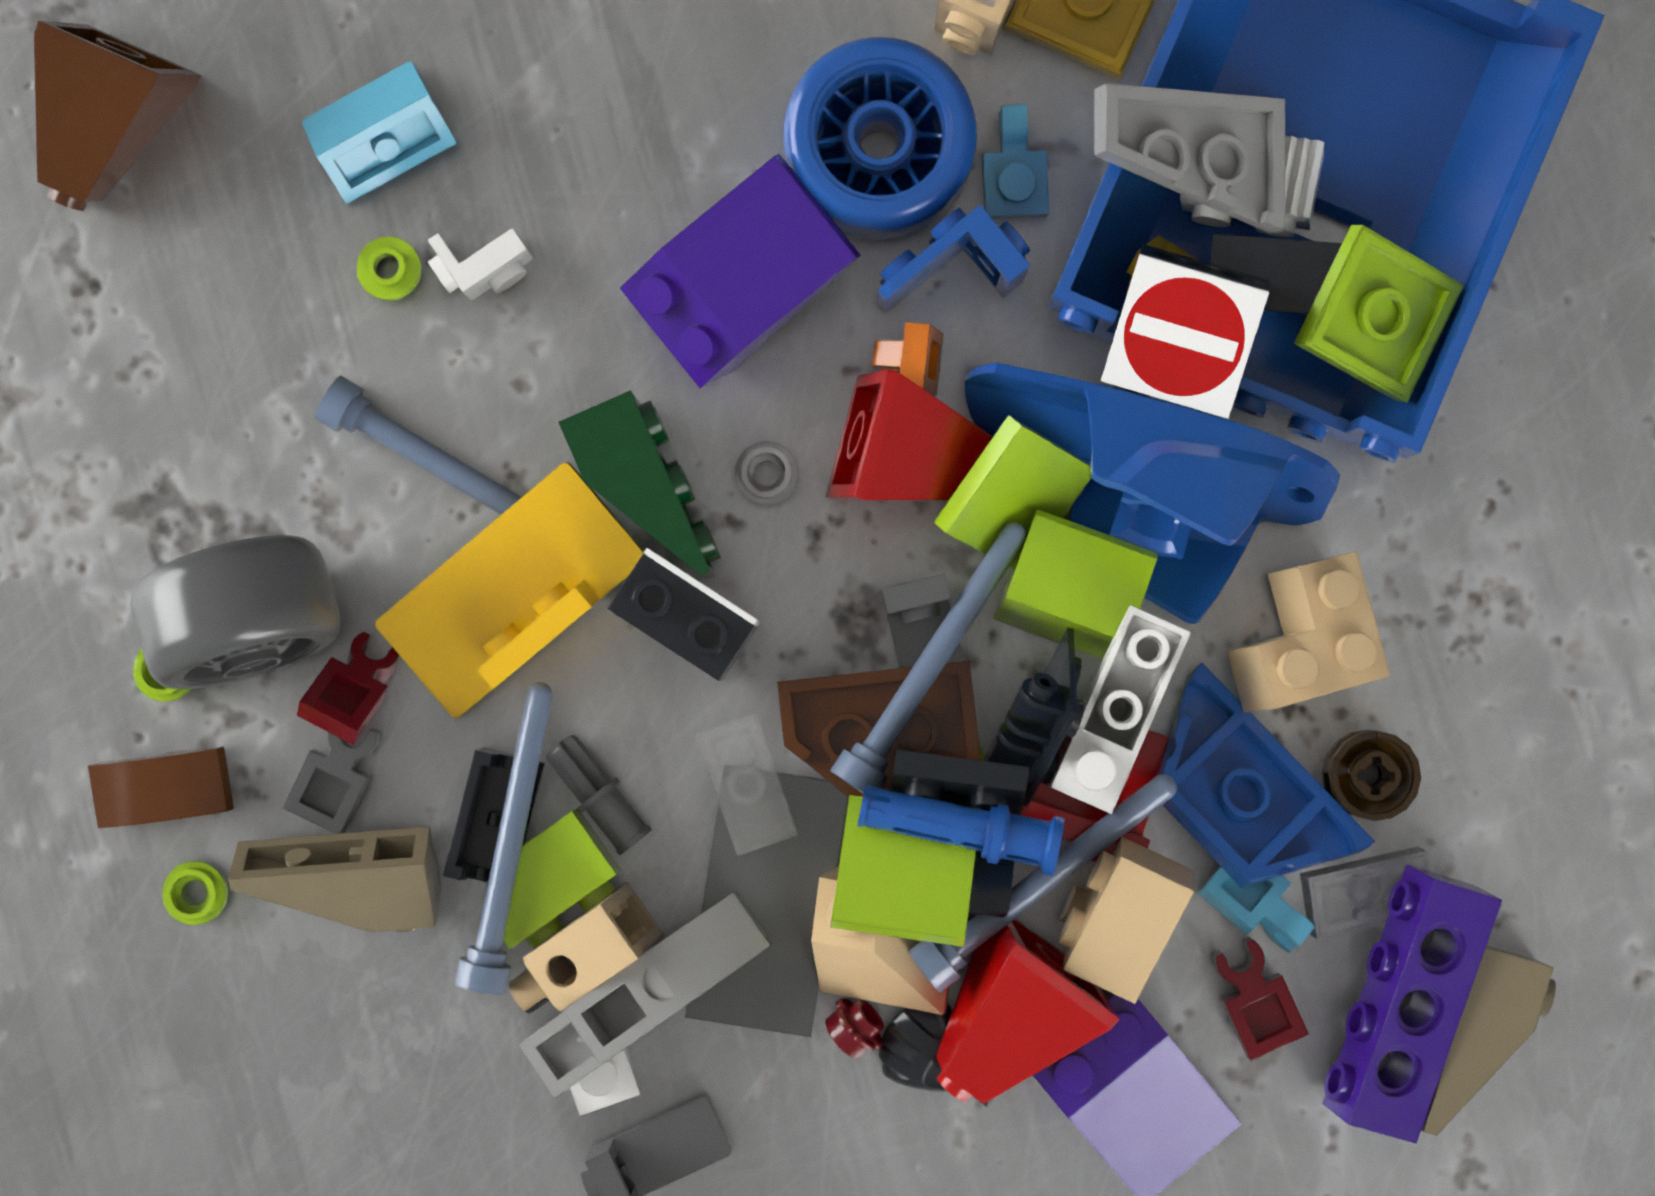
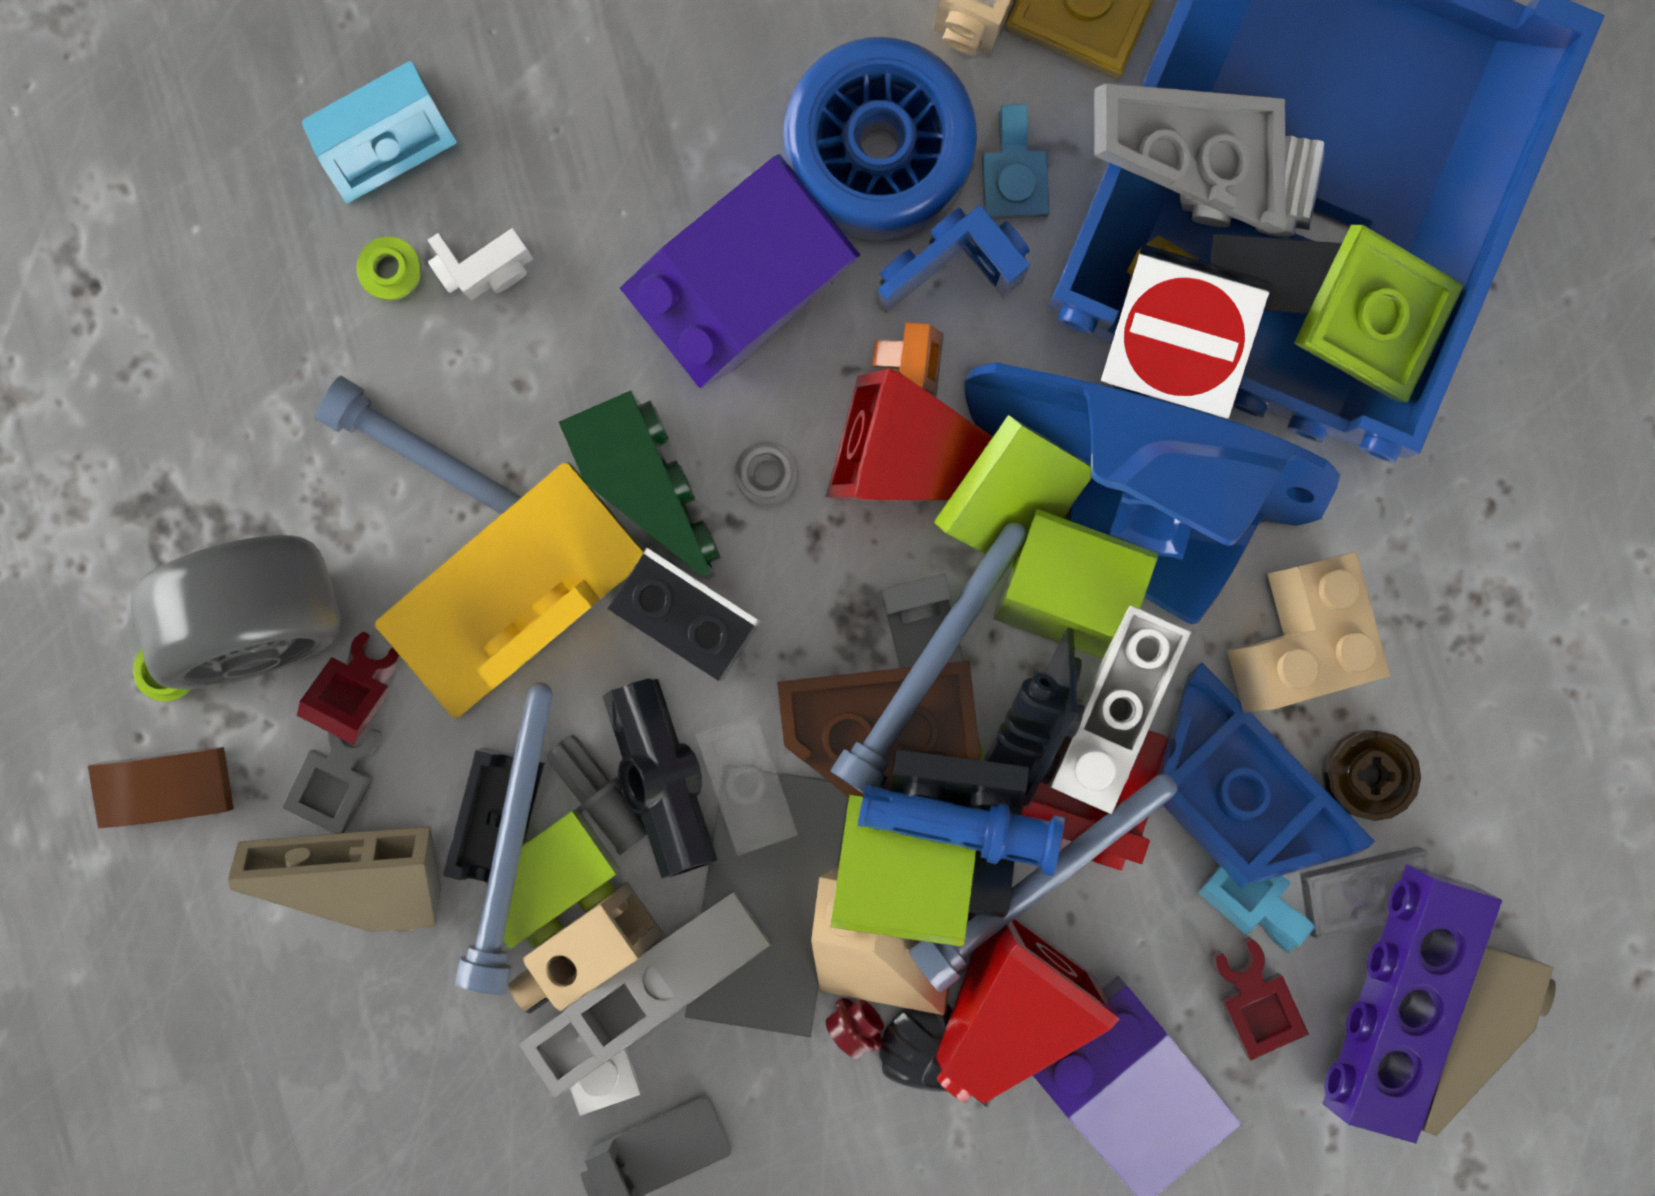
reddish brown slope [34,20,201,211] -> none
lime plate [162,861,228,925] -> none
tan brick [1058,836,1195,1004] -> none
none -> black piece [602,678,717,879]

